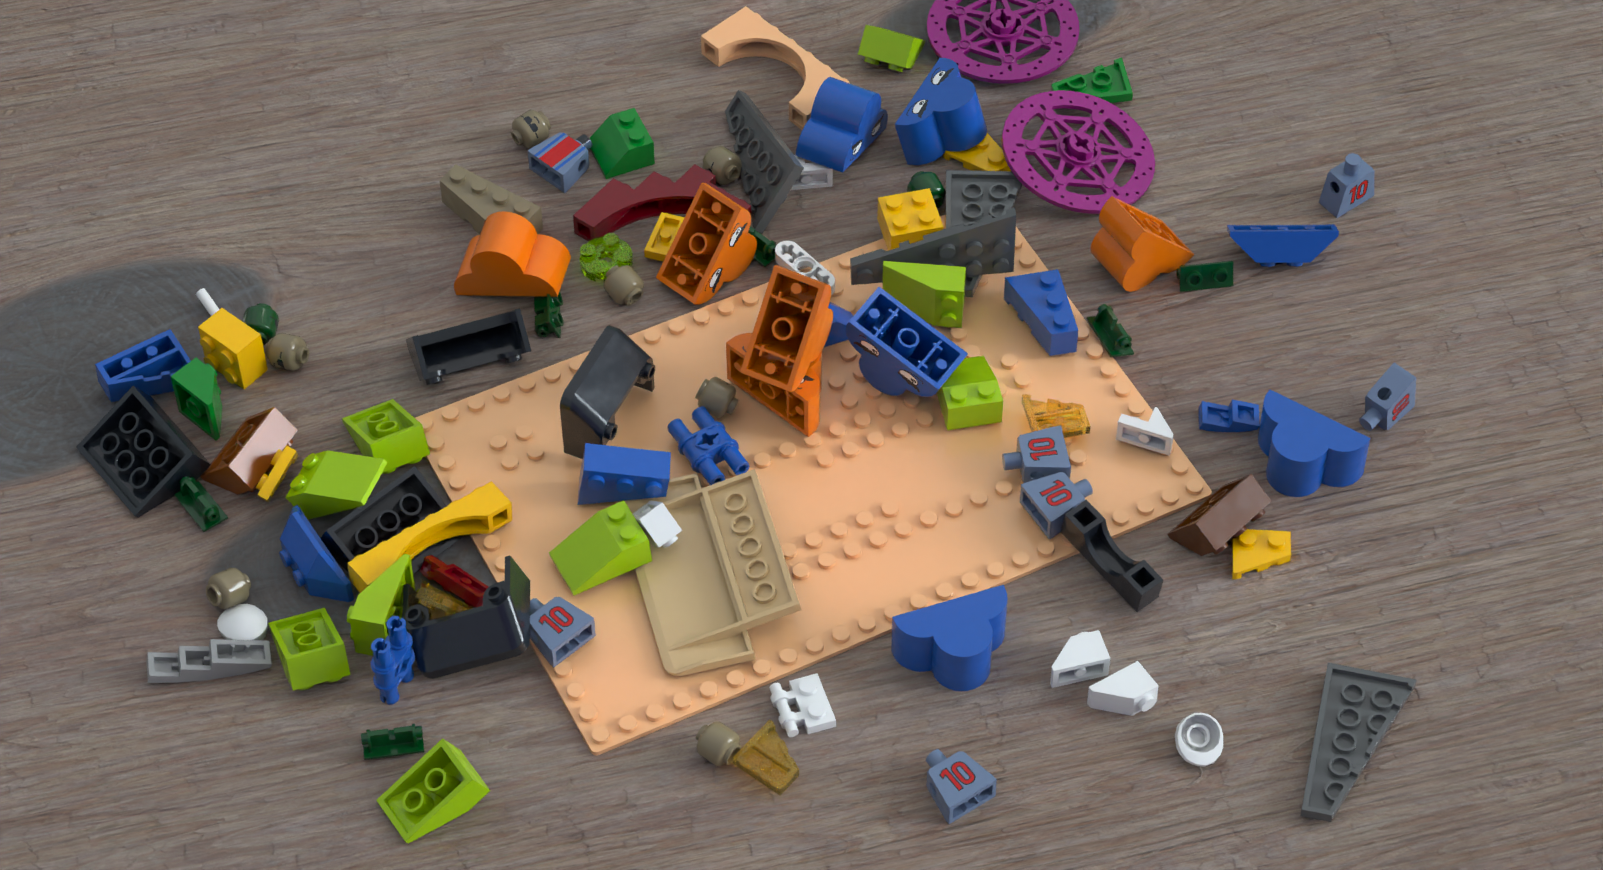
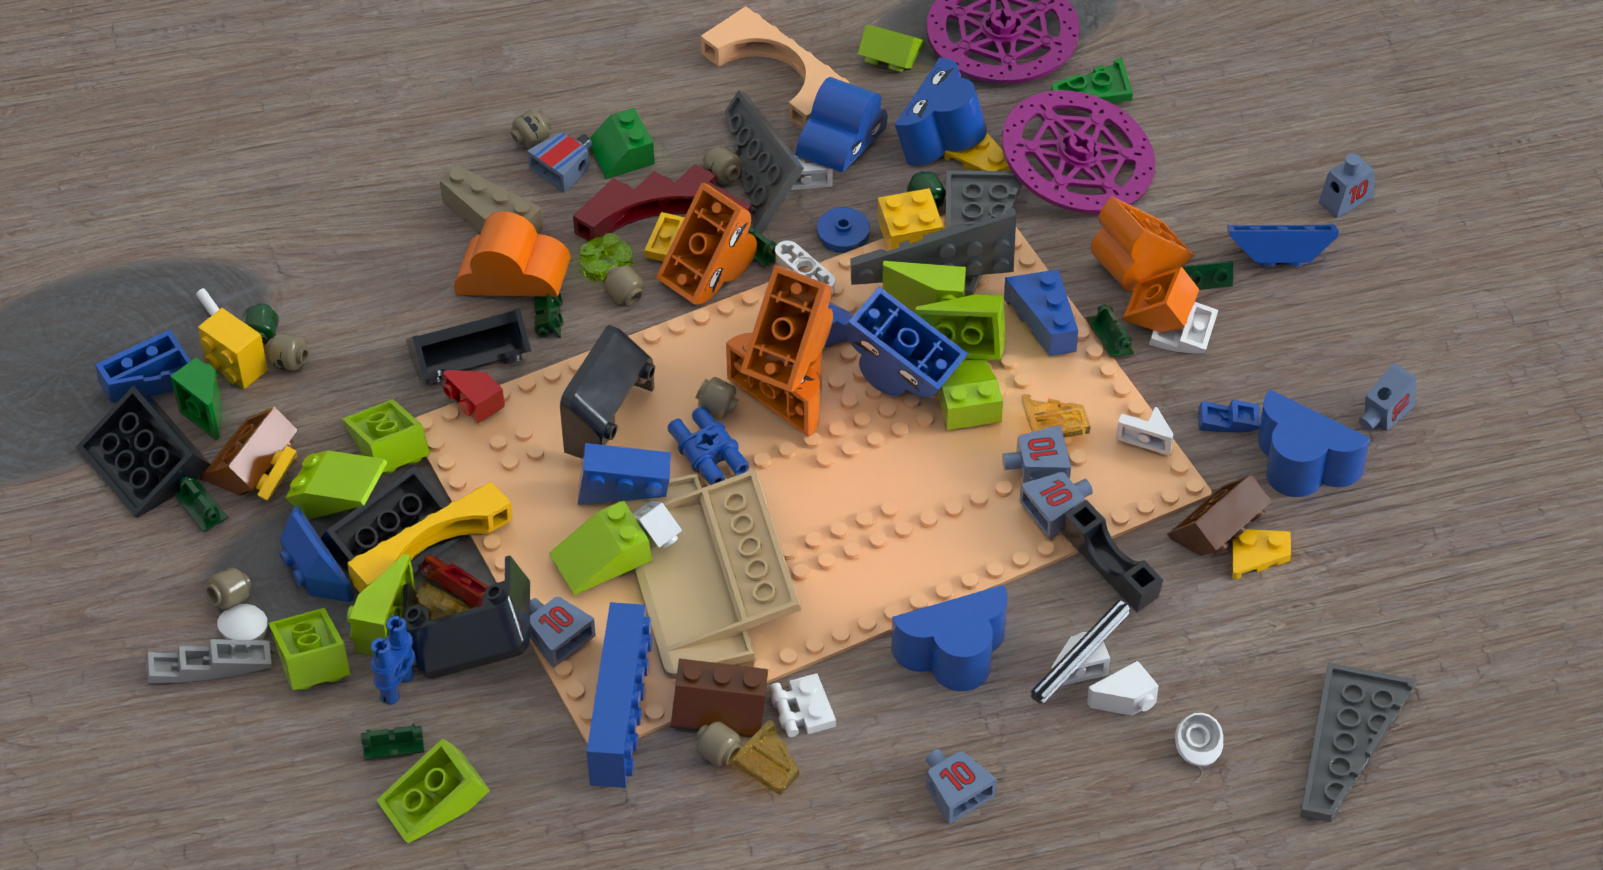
none -> red slope [442,370,505,423]
none -> blue brick [587,602,653,788]
none -> reddish brown slope [670,658,768,738]
none -> blue plate [817,207,870,253]
none -> lime slope [915,294,1006,360]
none -> axle [1031,600,1130,704]
none -> orange slope [1123,267,1199,333]
none -> white slope [1149,302,1218,353]

